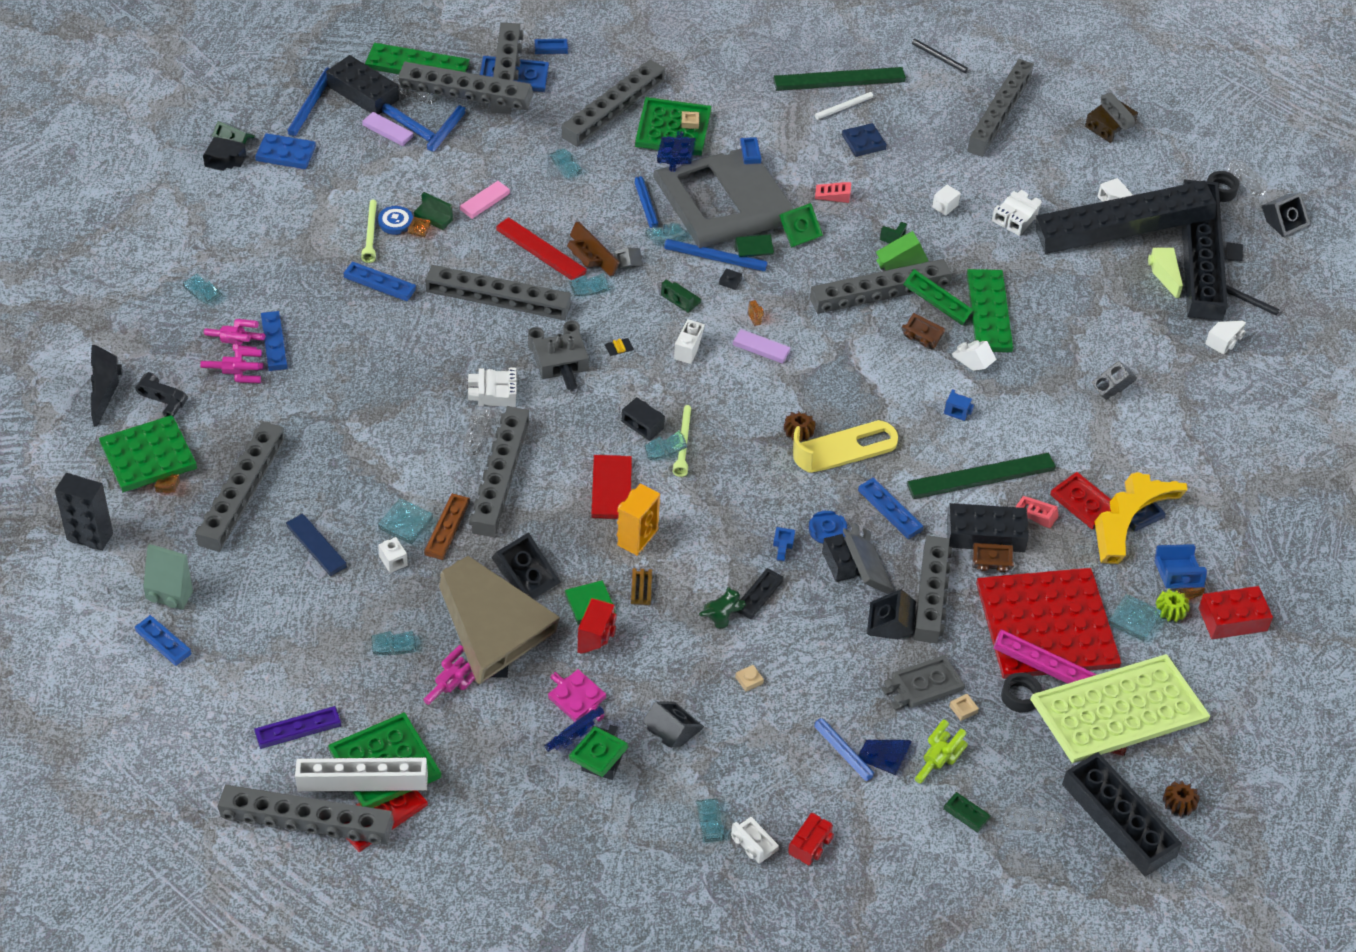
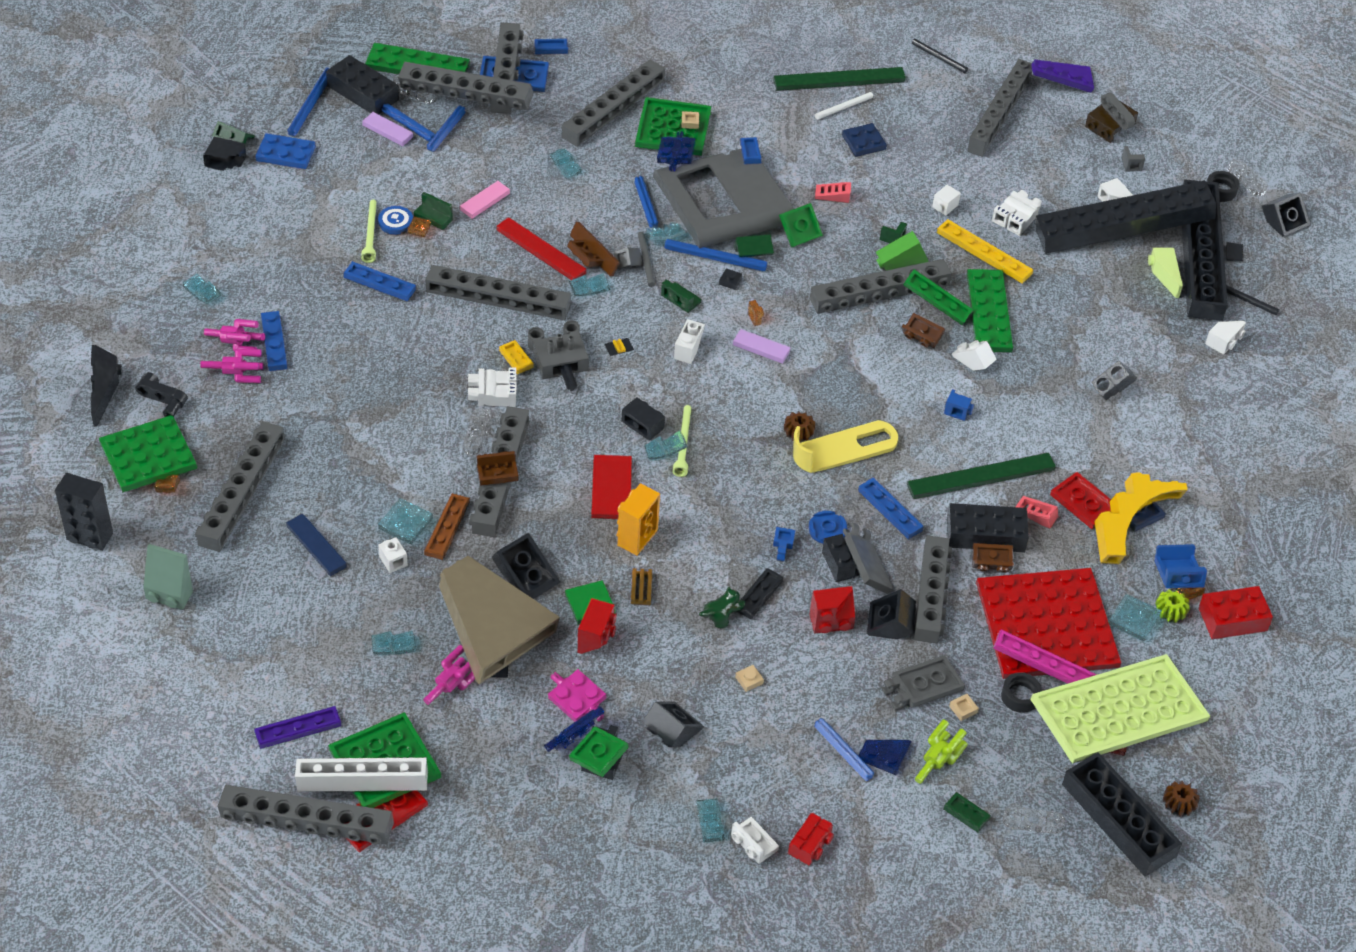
blue plate [135,615,192,666] -> none
none -> reddish brown bracket [476,451,519,486]
none -> yellow plate [499,340,534,375]
none -> dark grey bar [638,232,655,287]
none -> red slope [809,586,855,634]
none -> yellow plate [937,219,1033,284]
none -> dark purple wing [1031,59,1094,93]
none -> dark grey panel [1121,146,1145,172]

